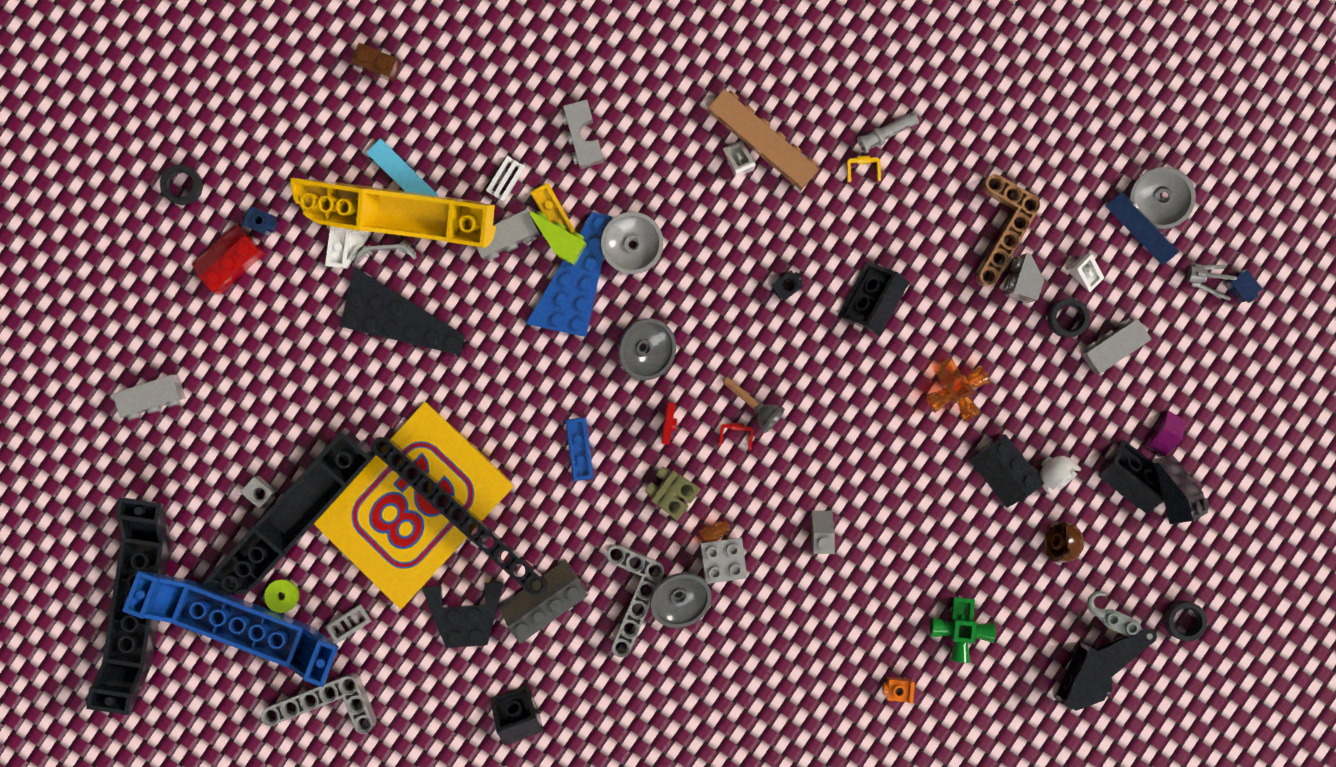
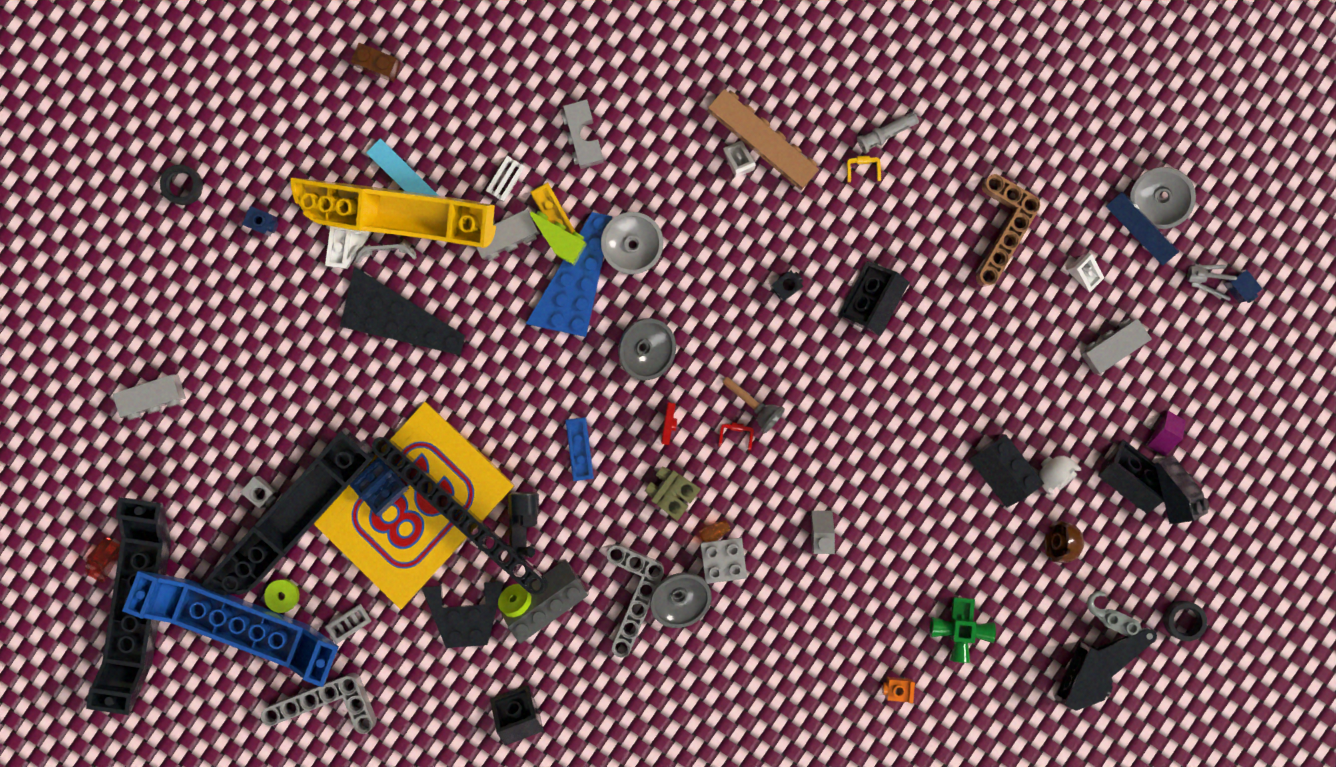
red slope [192,223,265,295] -> none
clear orange brick [925,357,990,422] -> none
light grey slope [1004,253,1044,303] -> none
black tyre [1047,298,1090,338] -> none
none -> clear red slope [85,537,120,583]
none -> dark blue slope [350,457,409,517]
none -> lime piece [498,584,531,617]
none -> black piece [508,492,539,558]

